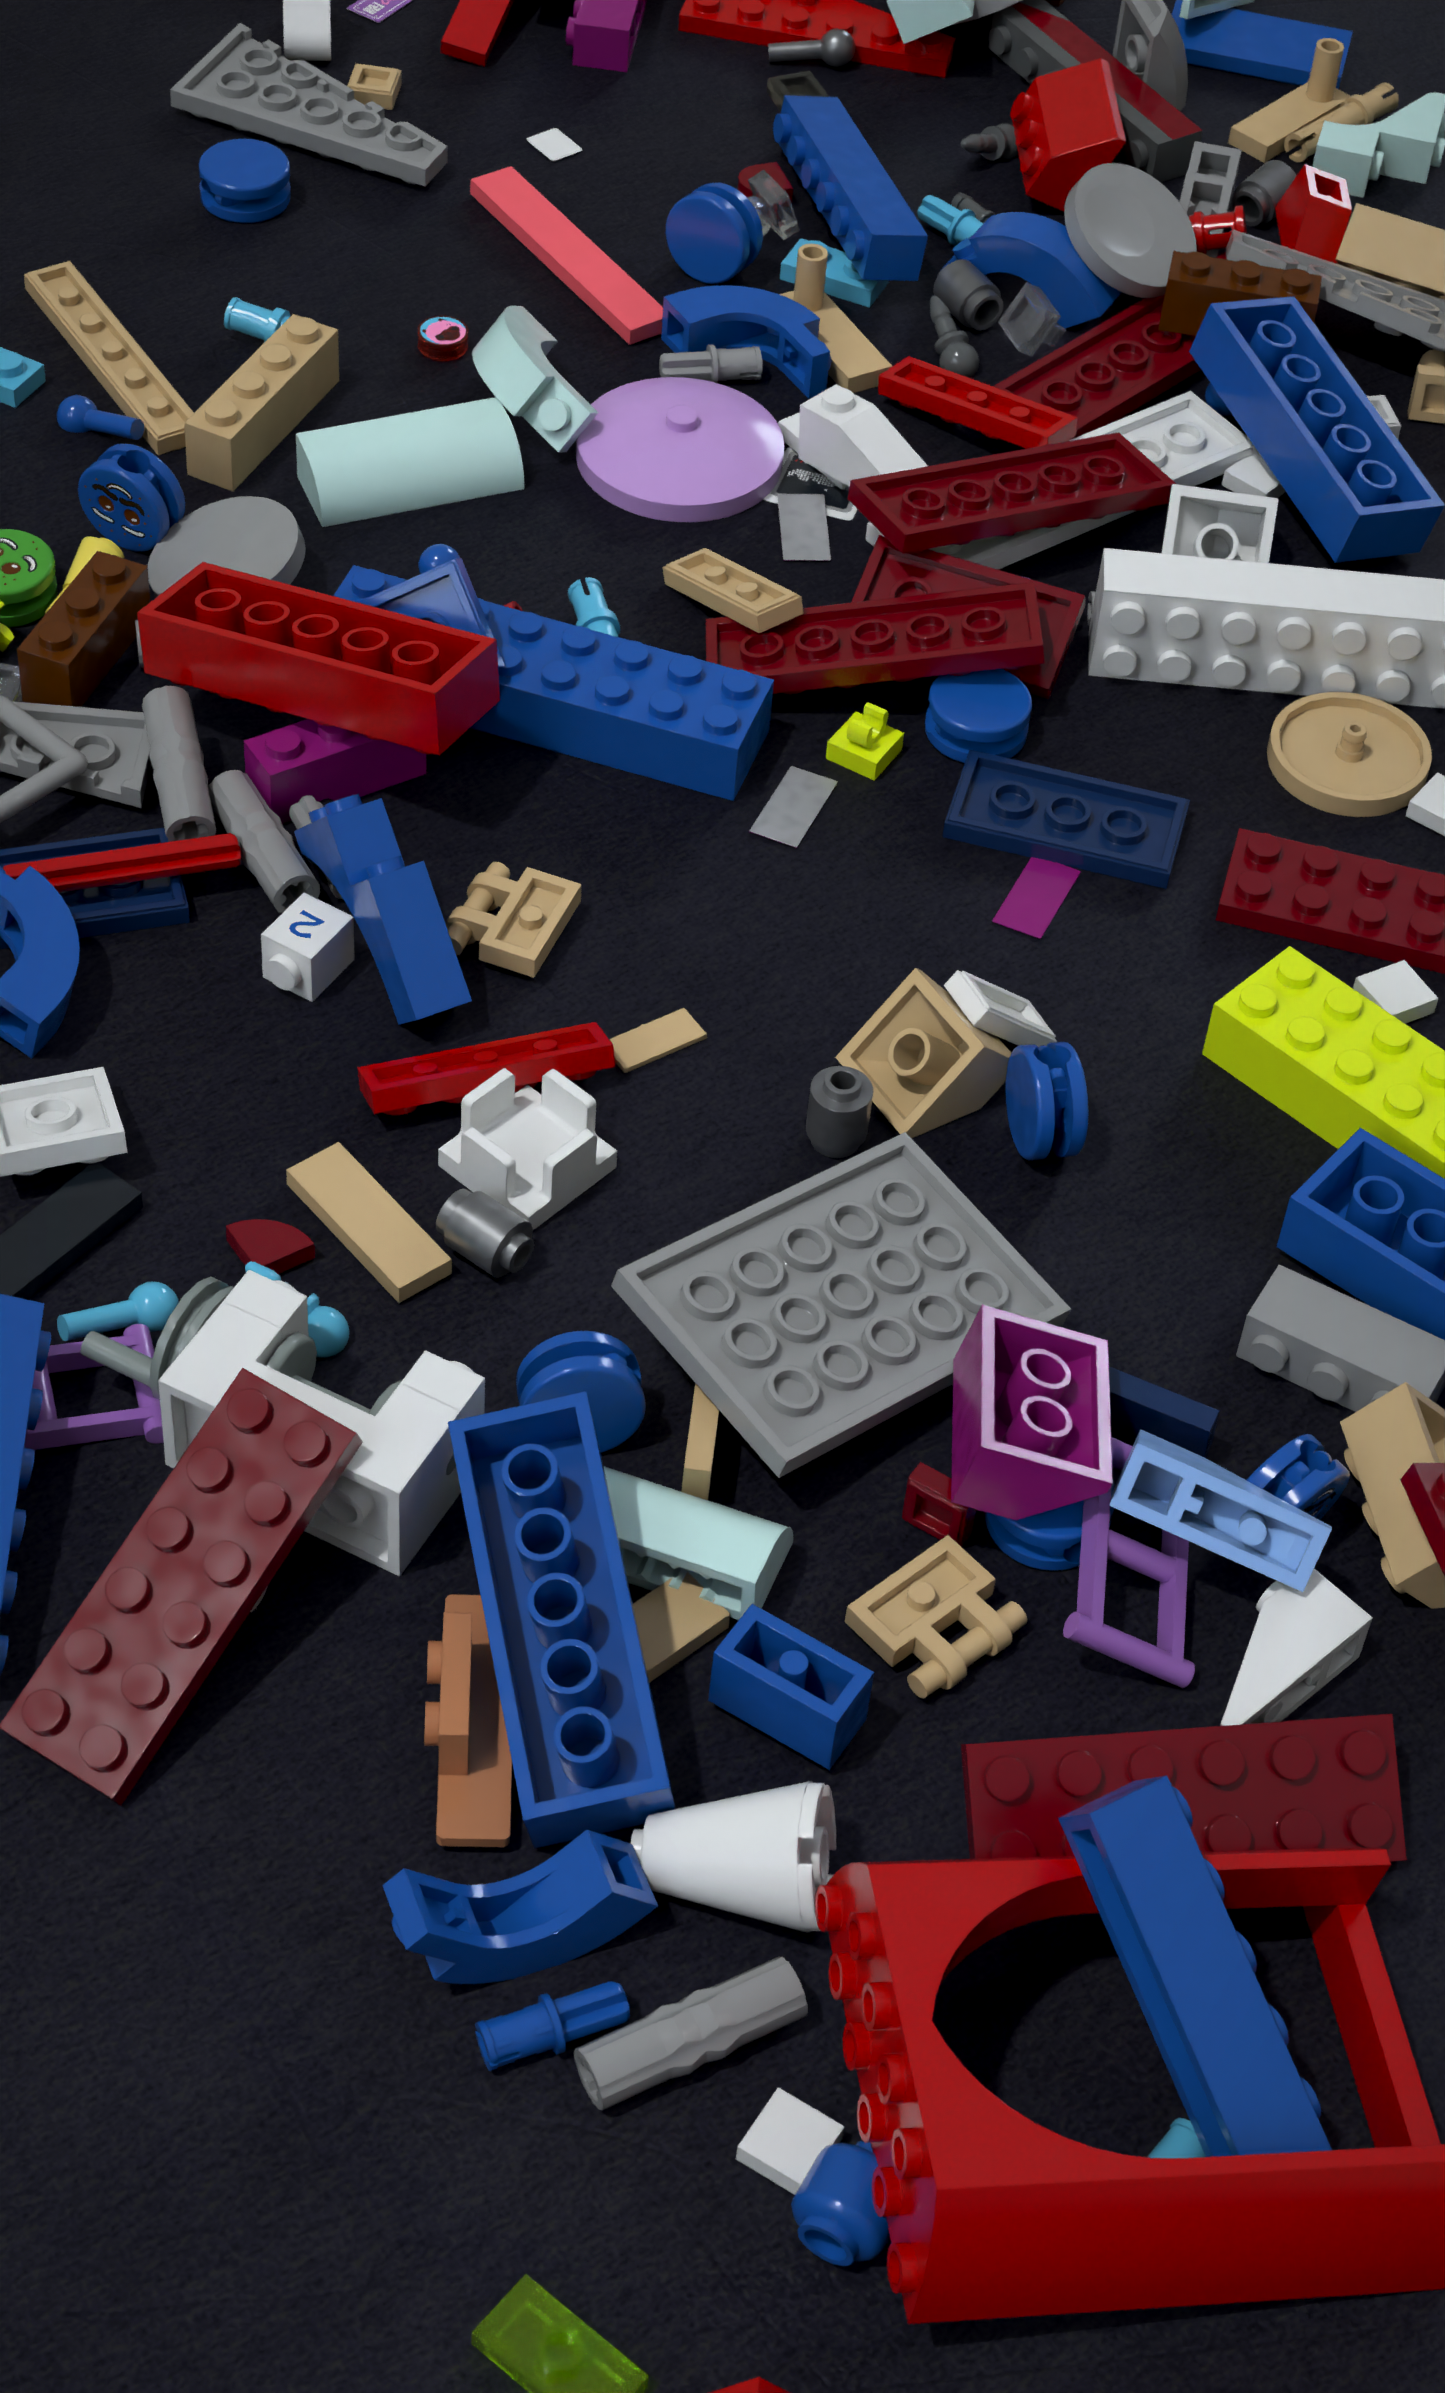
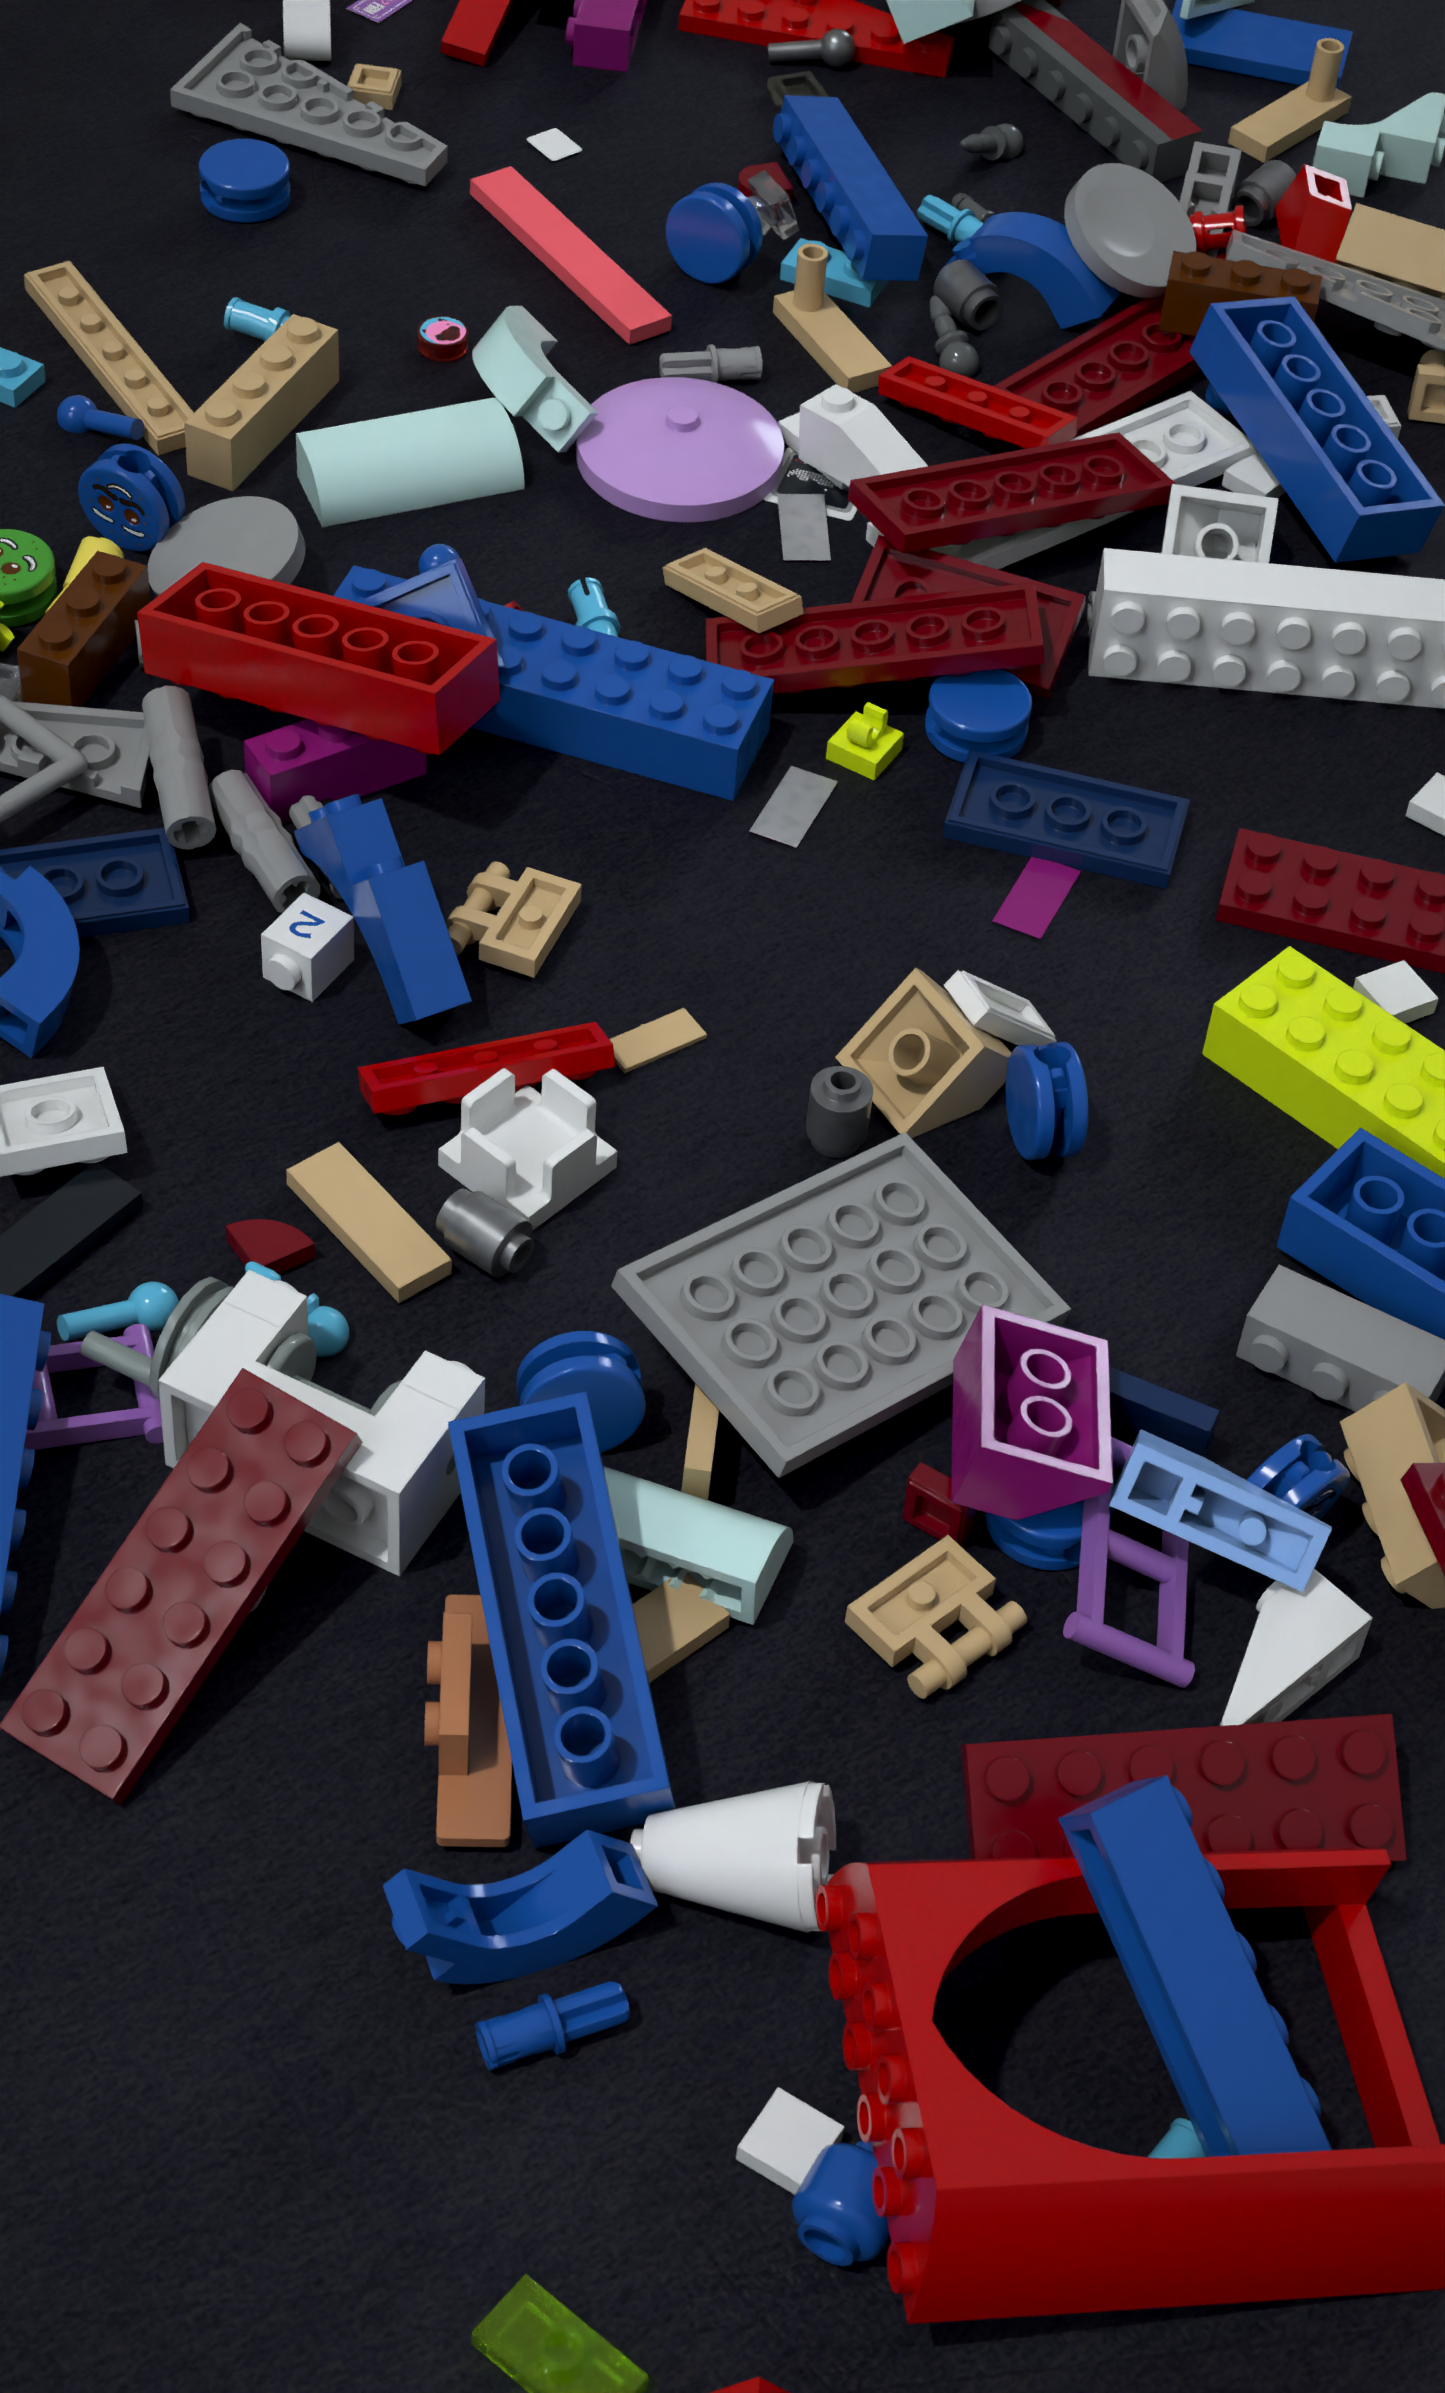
red axle [3,833,241,893] -> none
light grey axle [574,1956,808,2110] -> none
blue arch [661,285,831,399] -> none
blue brick [708,1604,874,1770] -> none
clear tile [998,282,1066,356] -> none
red slope [1010,58,1126,212] -> none
tan piece [1267,692,1432,817] -> none
tan pin [1284,83,1399,162] -> none

